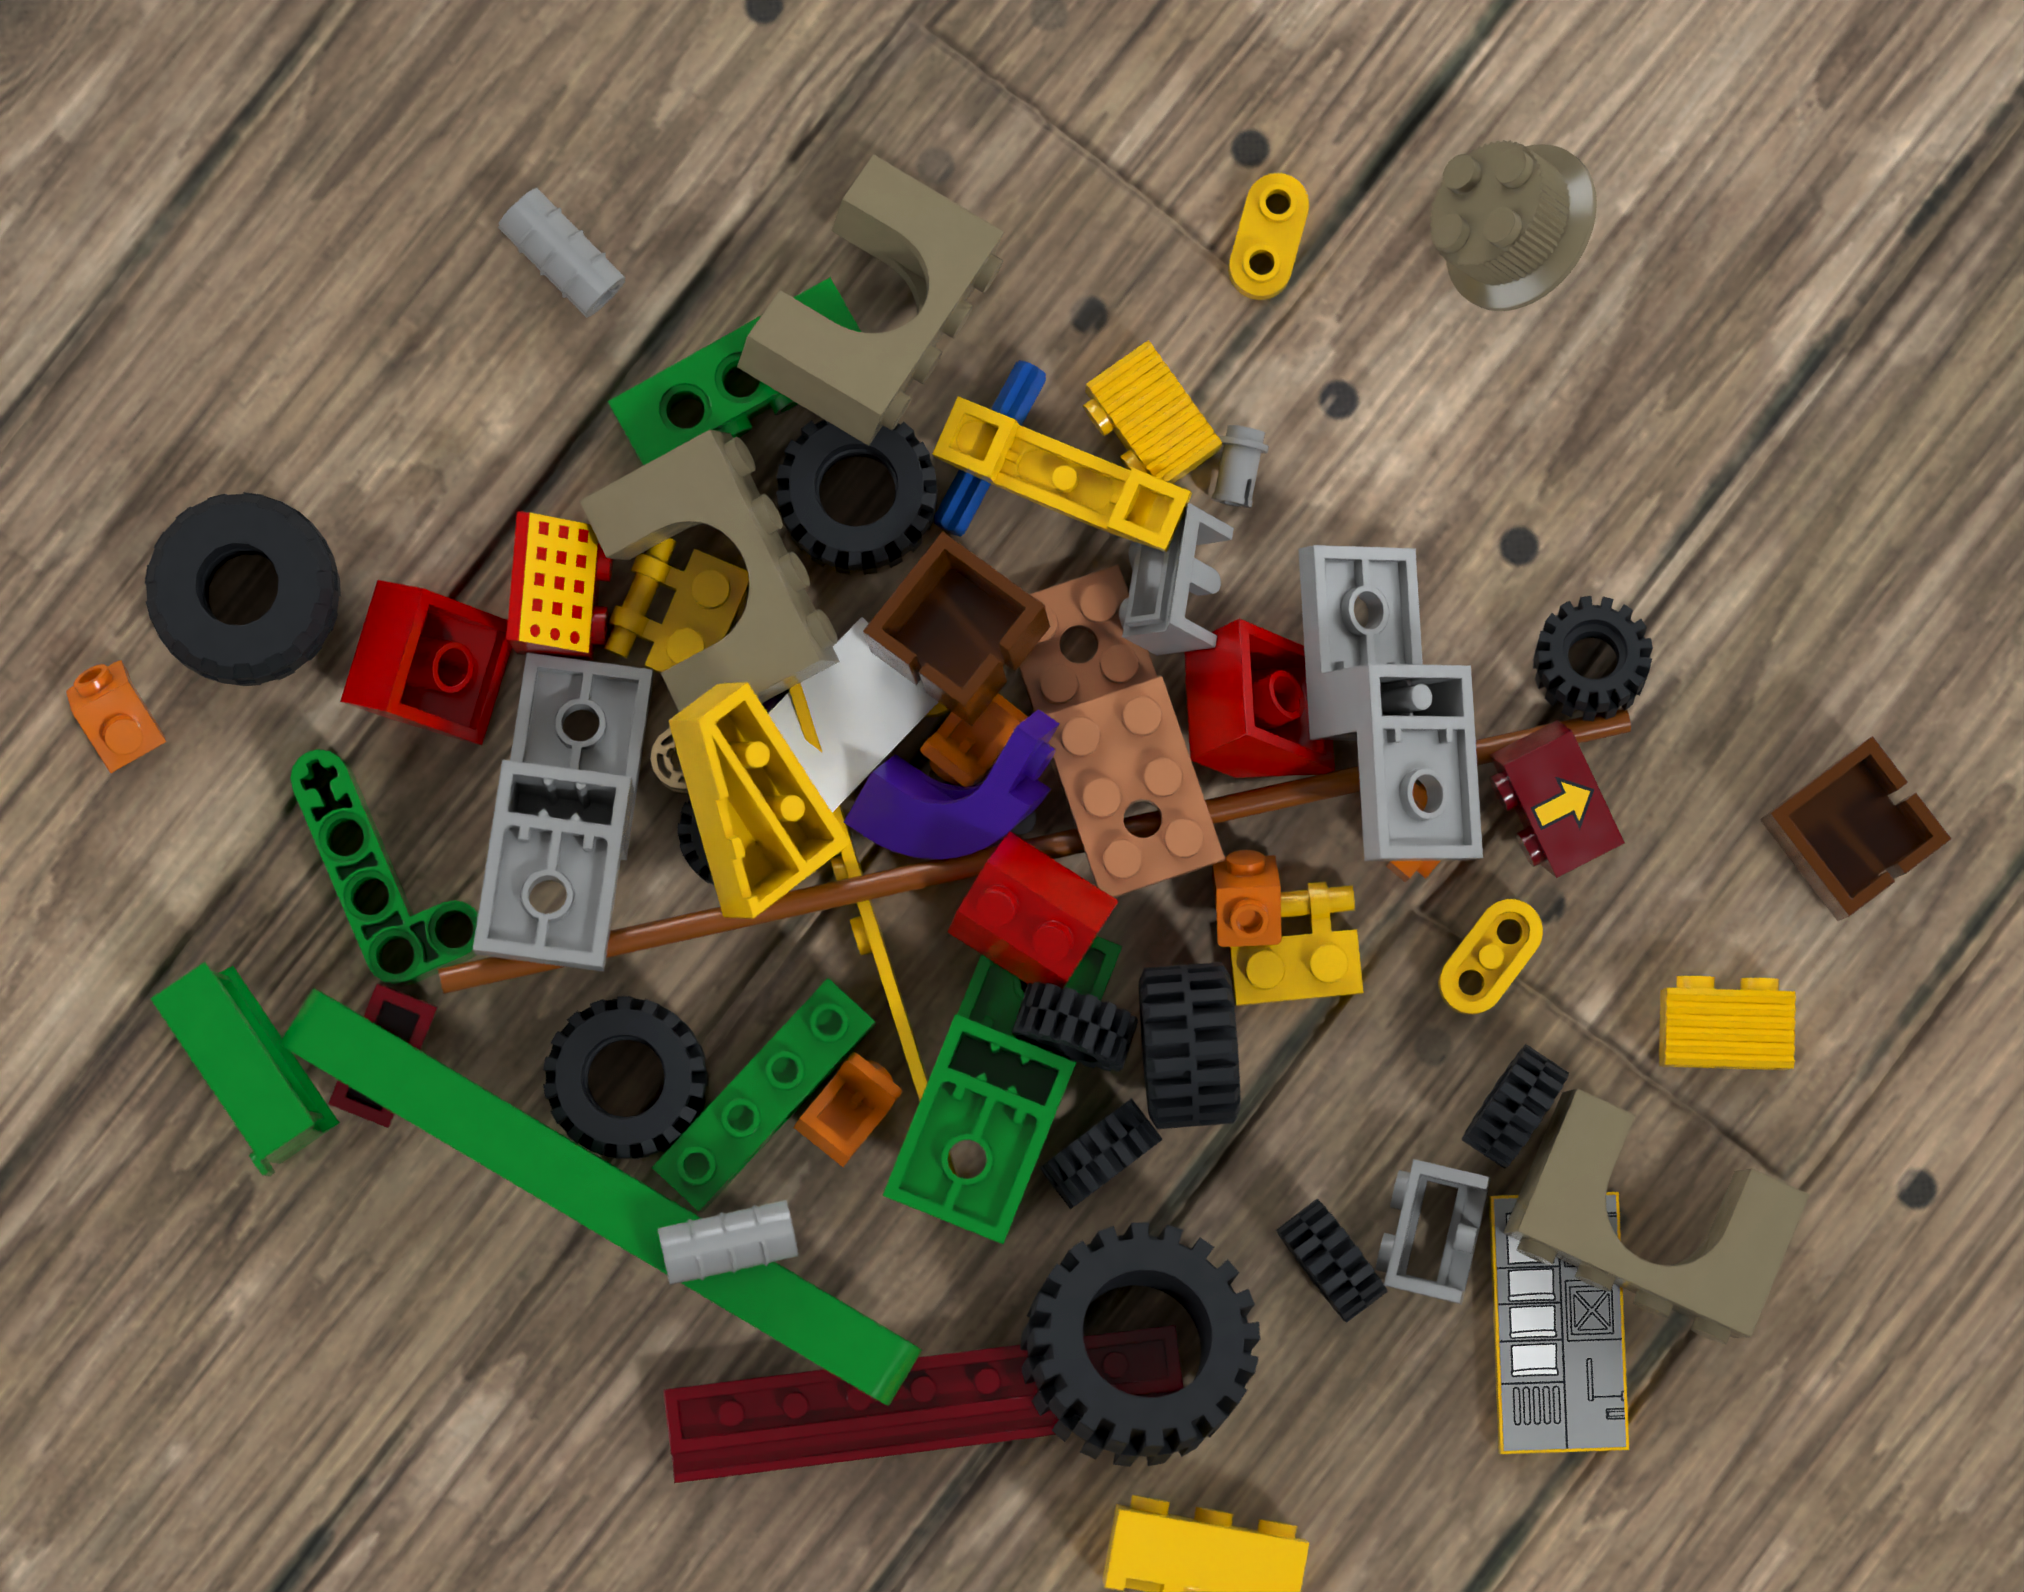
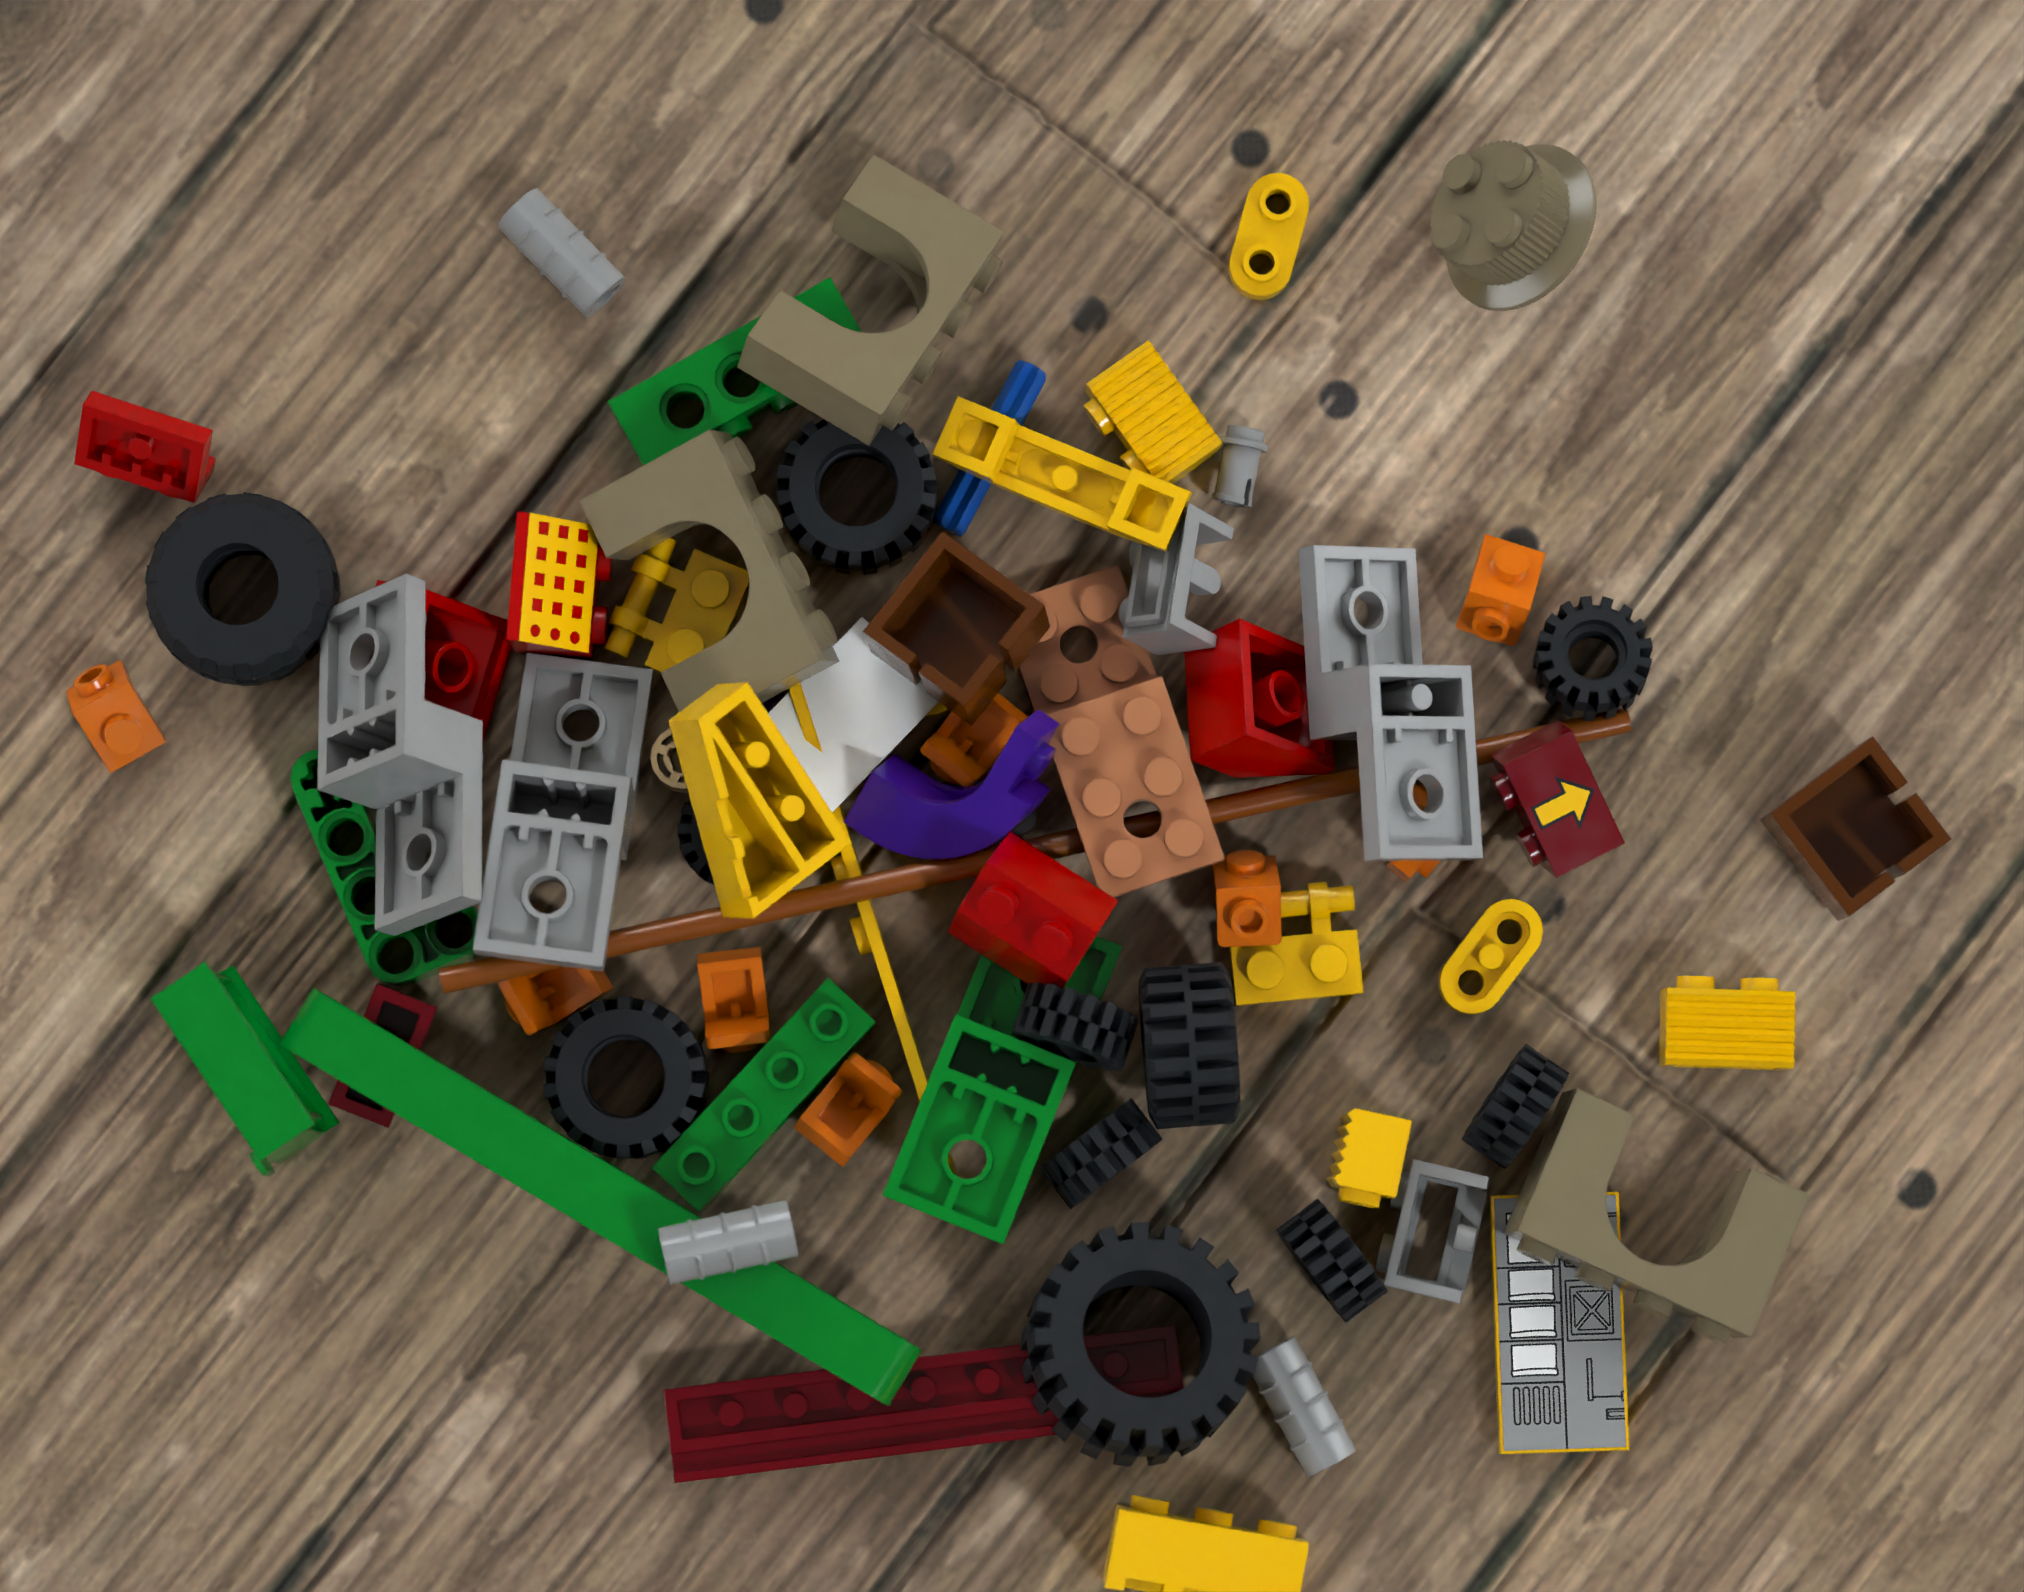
none -> red bracket [74,391,216,503]
none -> light grey bracket [317,574,483,936]
none -> orange bracket [498,967,614,1036]
none -> orange bracket [697,946,771,1053]
none -> light grey axle [1253,1336,1357,1477]
none -> yellow brick [1326,1108,1412,1208]
none -> orange bracket [1456,534,1546,646]

